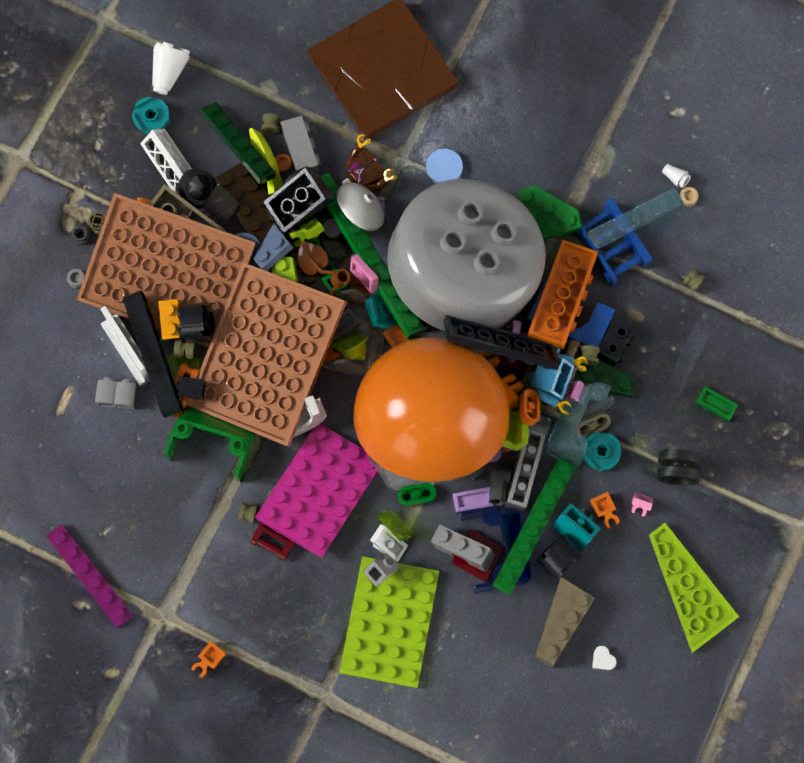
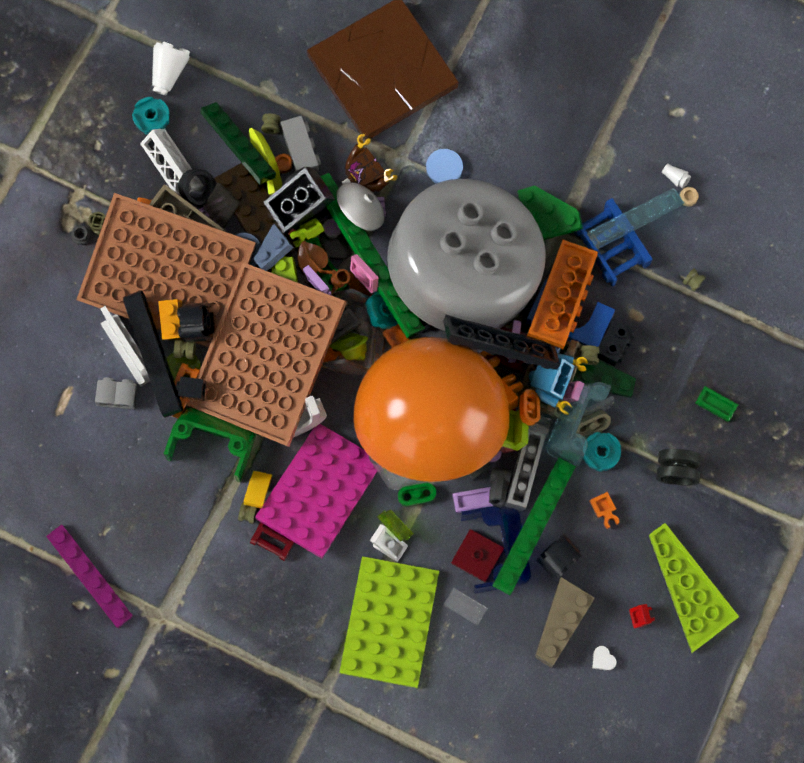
light grey tile [67,269,85,289] -> none
orange plate [191,641,227,678] -> none
light grey brick [363,553,399,587] -> none
light grey arch [430,525,495,572] -> none
teal brick [551,503,601,552] -> none
bright pink tile [631,492,653,517] -> none
none -> yellow slope [243,470,272,508]
none -> lavender tile [303,265,332,296]
none -> clear plate [444,588,488,626]
none -> red tile [629,604,655,628]

